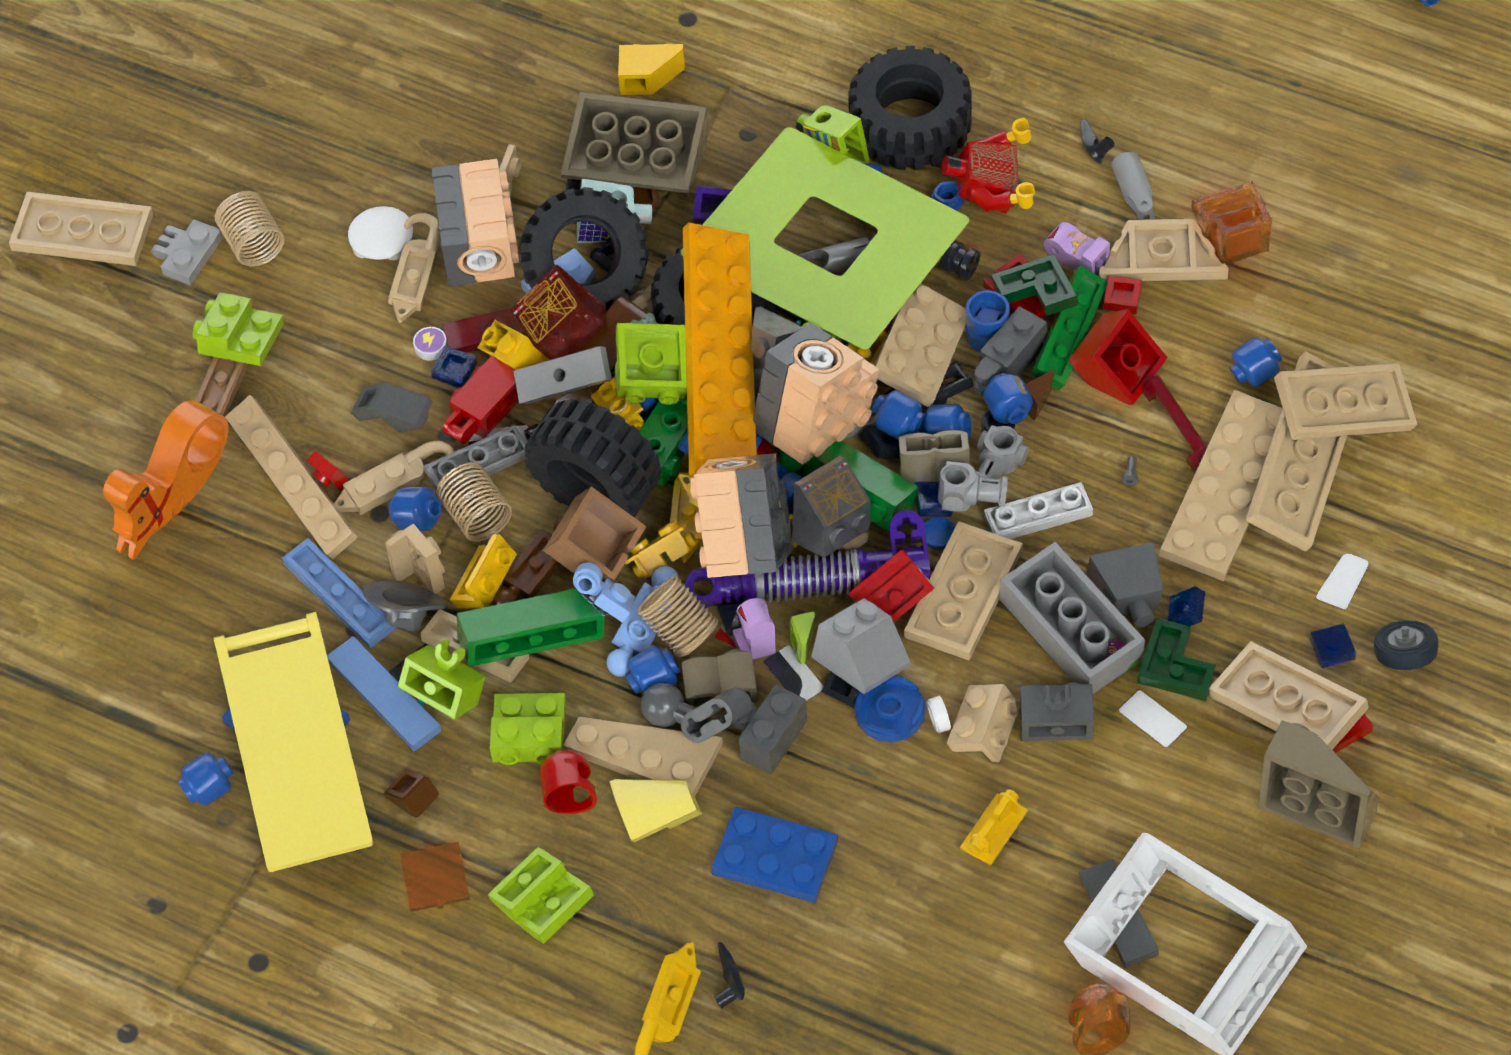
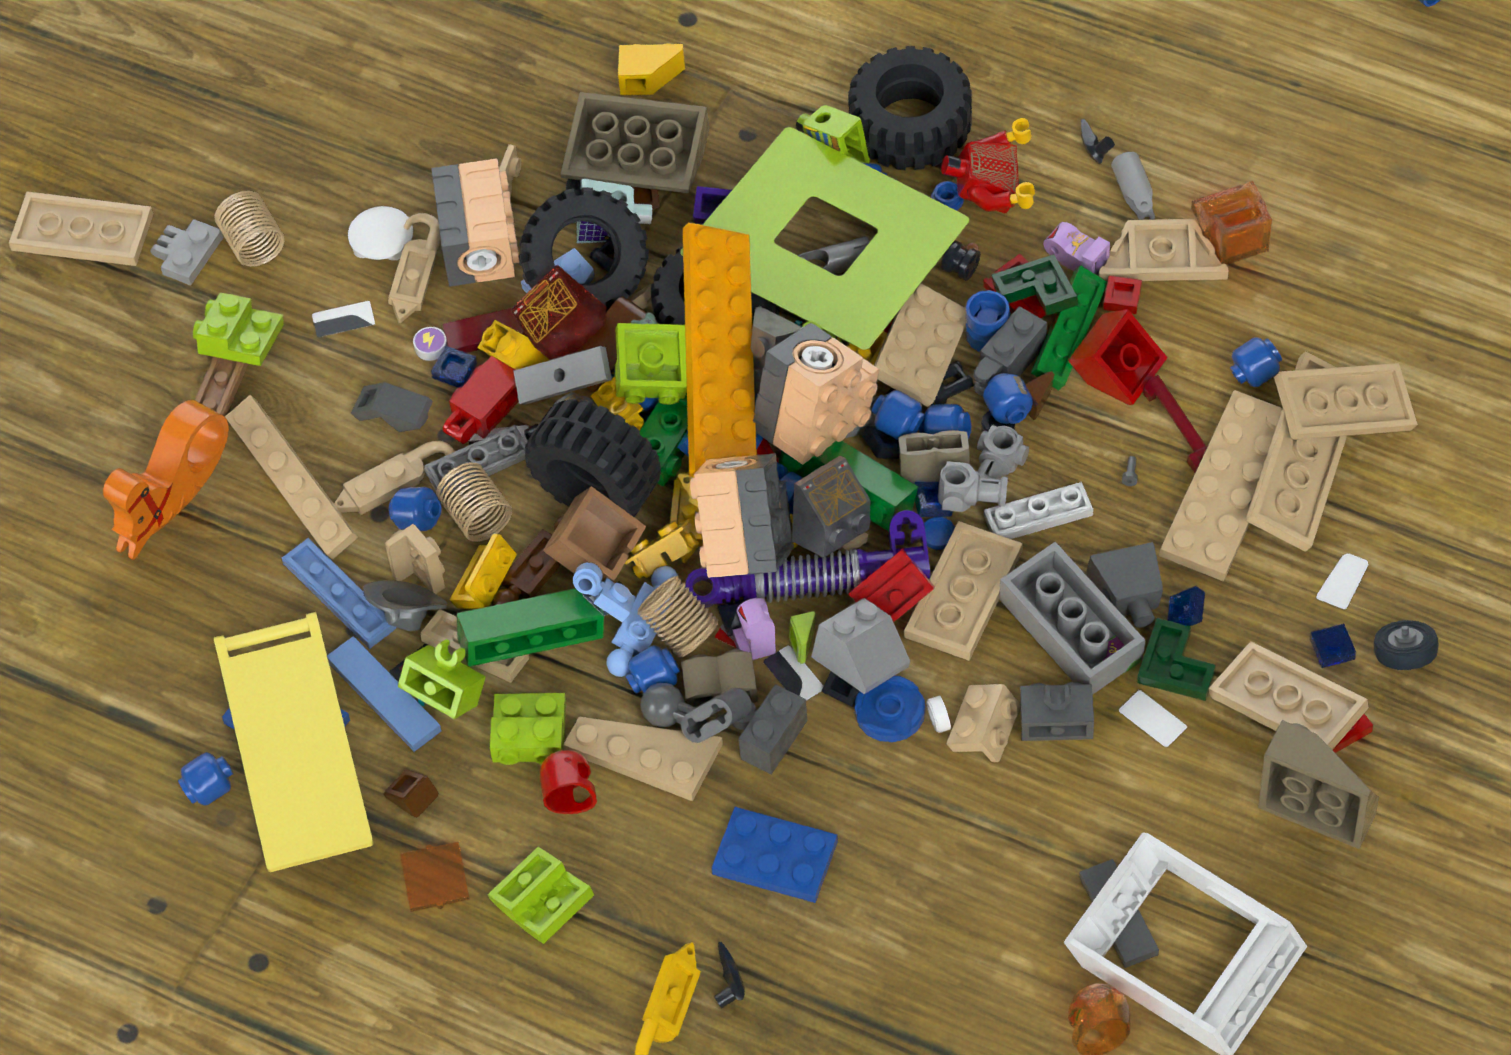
red plate [306,450,350,491] -> none
light yellow slope [609,779,702,842] -> none
yellow hinge [960,789,1028,866] -> none
none -> sticker [312,301,375,337]

